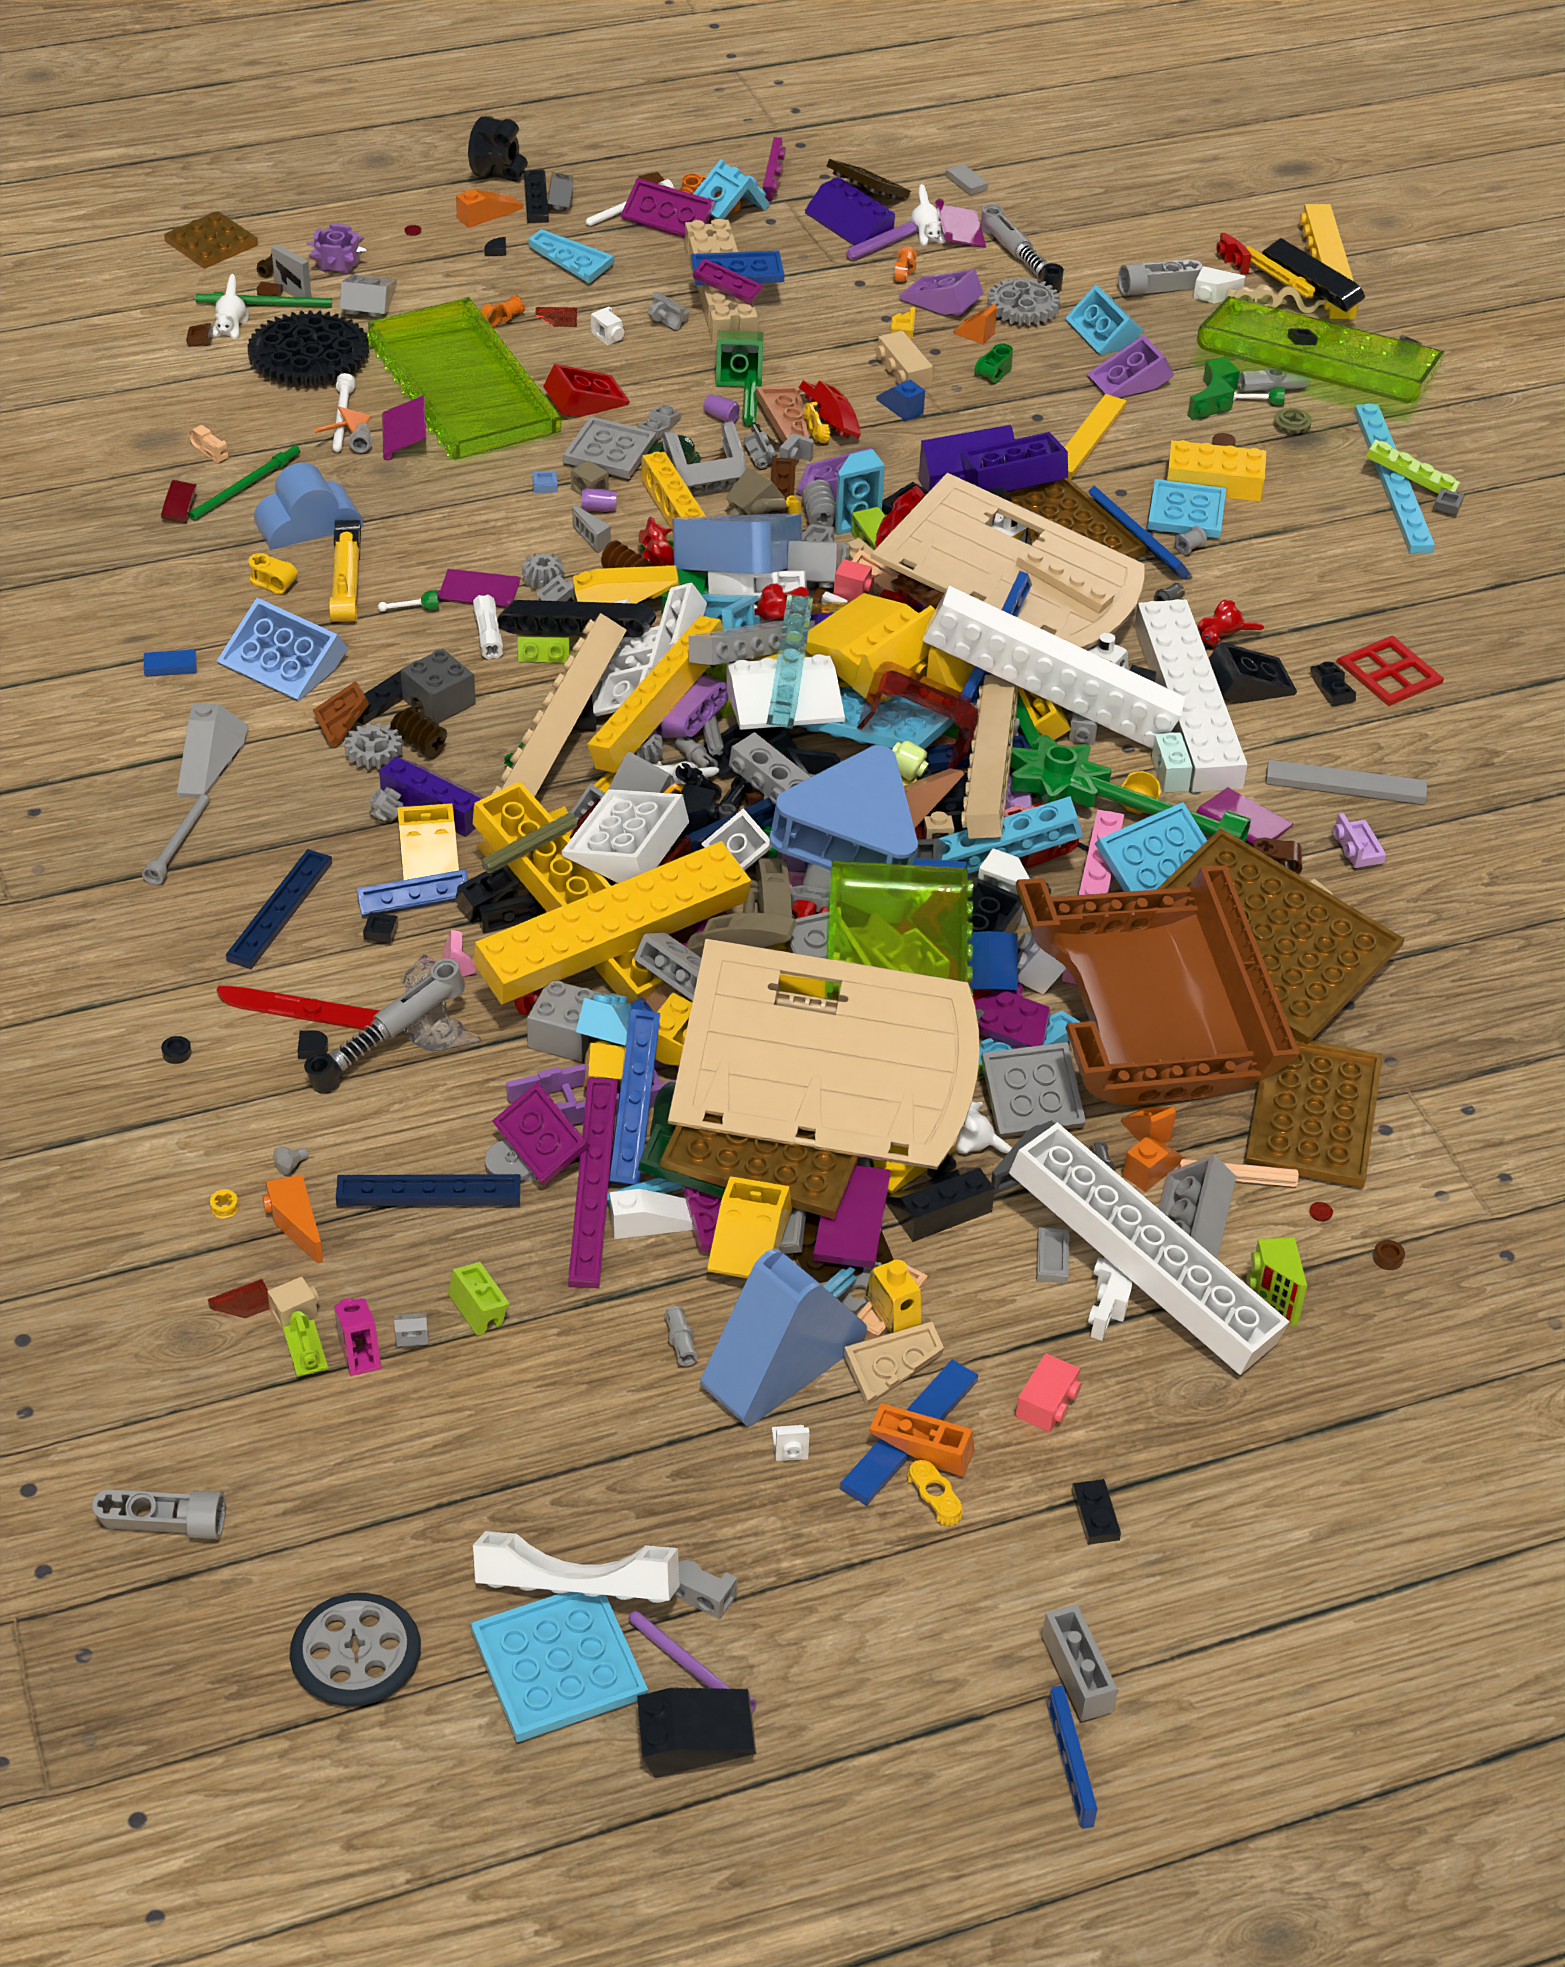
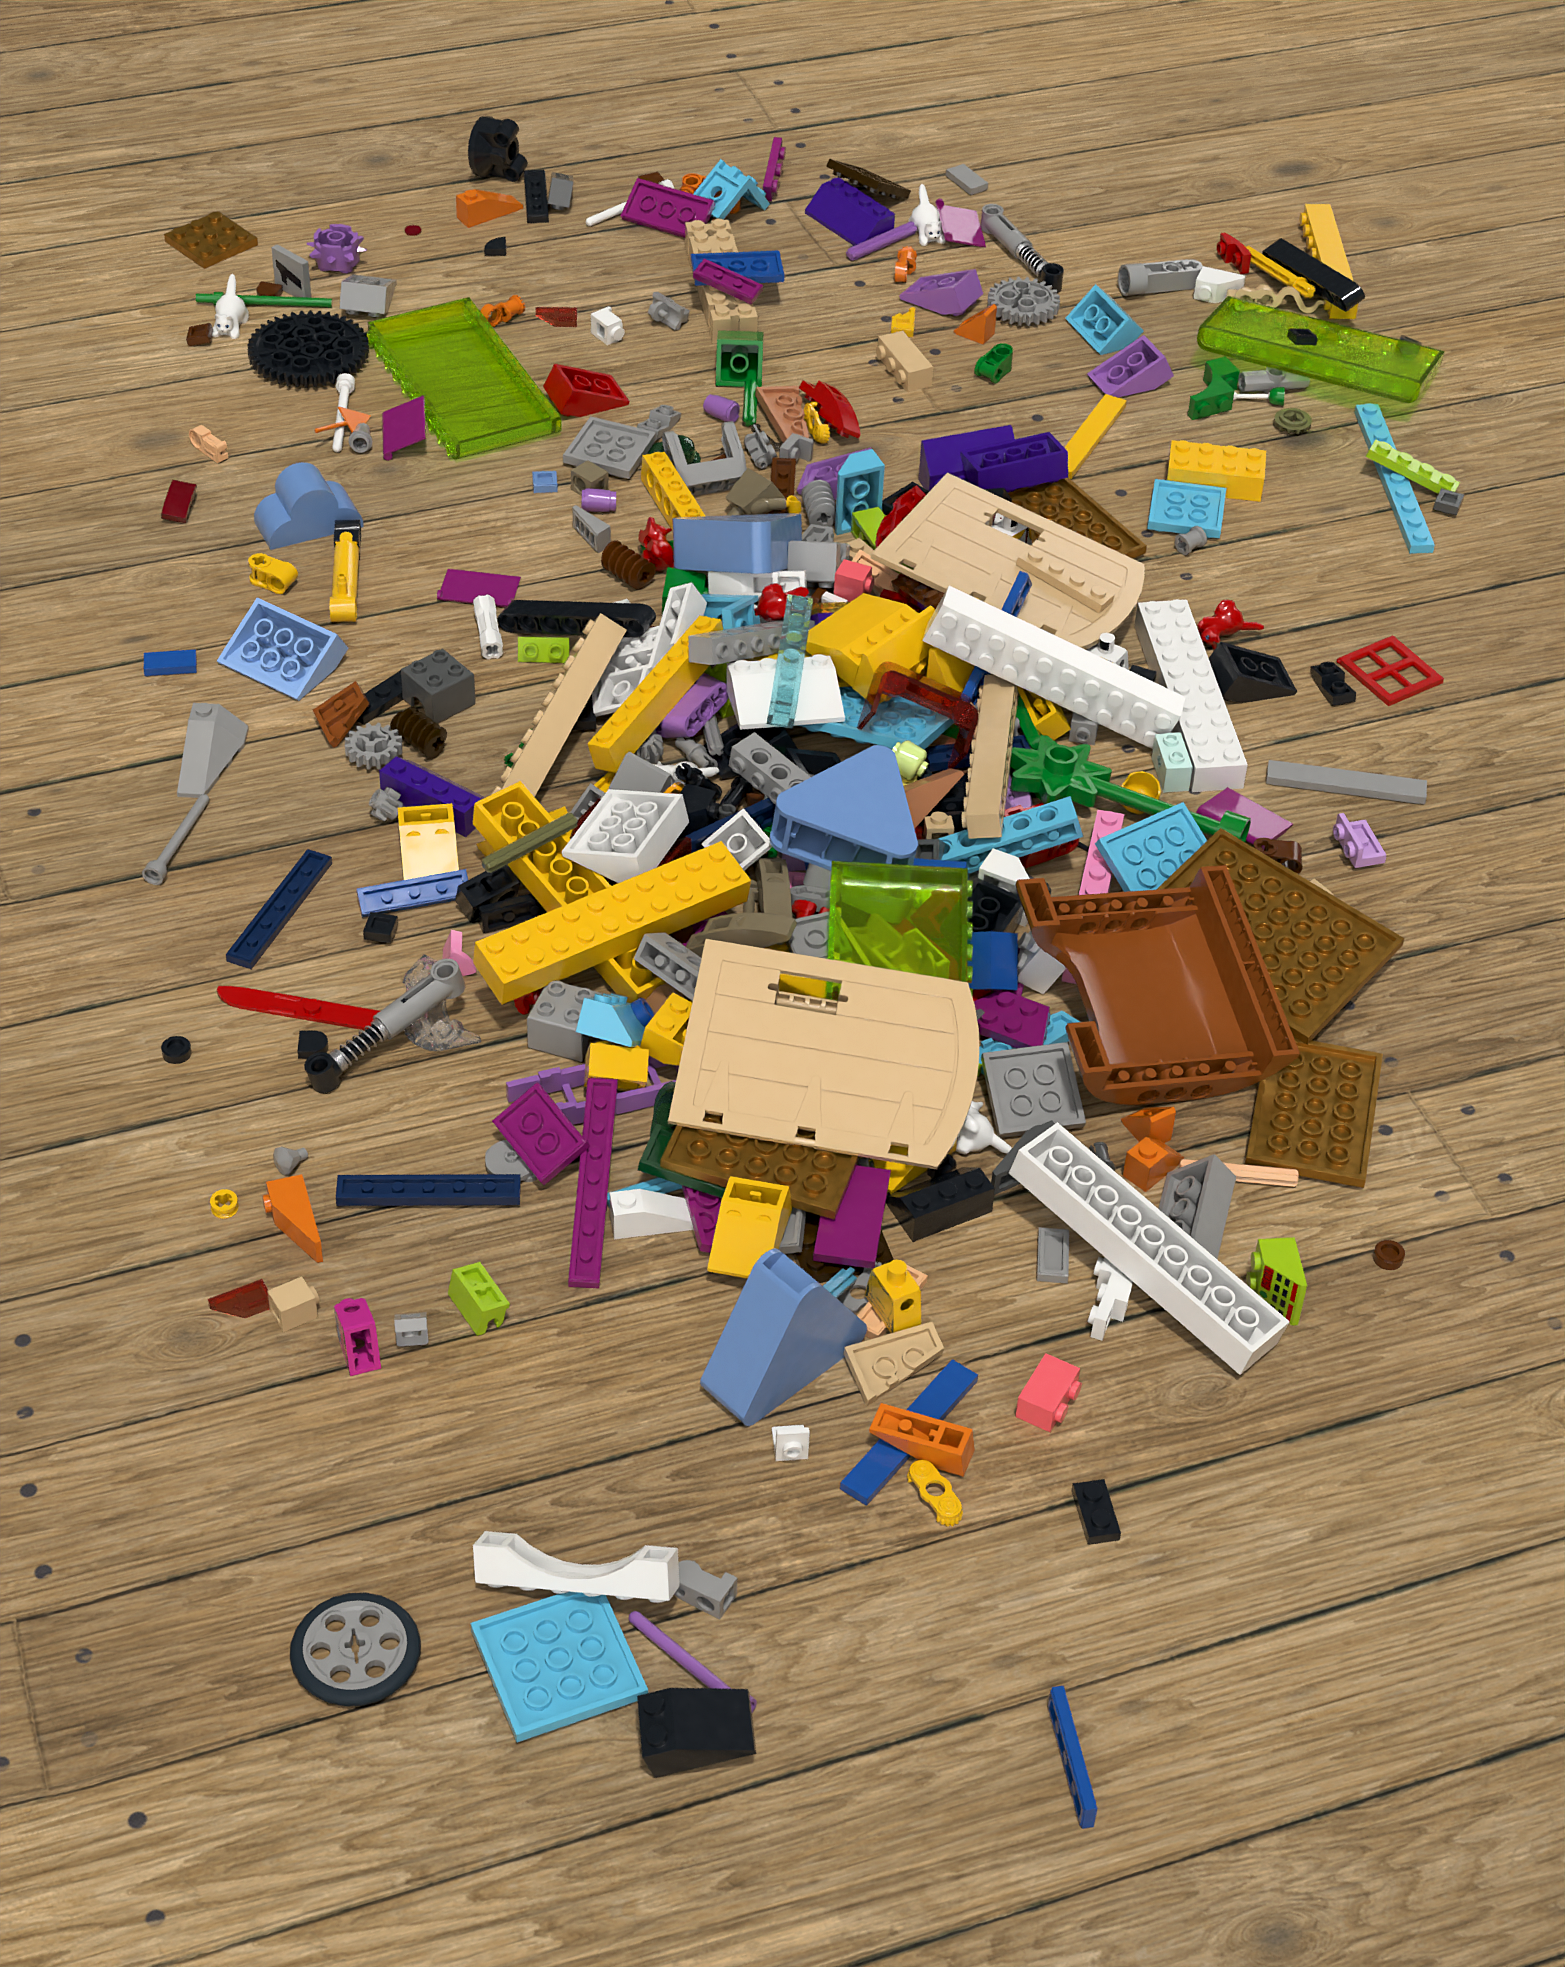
light grey beam [92,1489,225,1539] -> none
green bar [189,445,301,521] -> none
dark brown pin [256,254,274,277] -> none
lime hinge [283,1311,328,1377] -> none
hinge [378,590,439,612] -> none
light grey gear [522,552,565,590] -> none
medium azure wing [529,229,614,284] -> none
light grey bracket [536,575,578,602] -> none
yellow wedge [573,565,680,603] -> none
blue plate [609,1009,660,1186] -> none
light grey pin [664,1306,698,1366] -> none
blue slope [876,380,925,421] -> none
light grey brick [1042,1604,1118,1721] -> none
blue tile [1088,485,1191,580] -> none
dark grey pin [1154,582,1185,601] -> none
reddish brown tile [1212,433,1236,446] -> none
clear red piece [1309,1202,1333,1222] -> none

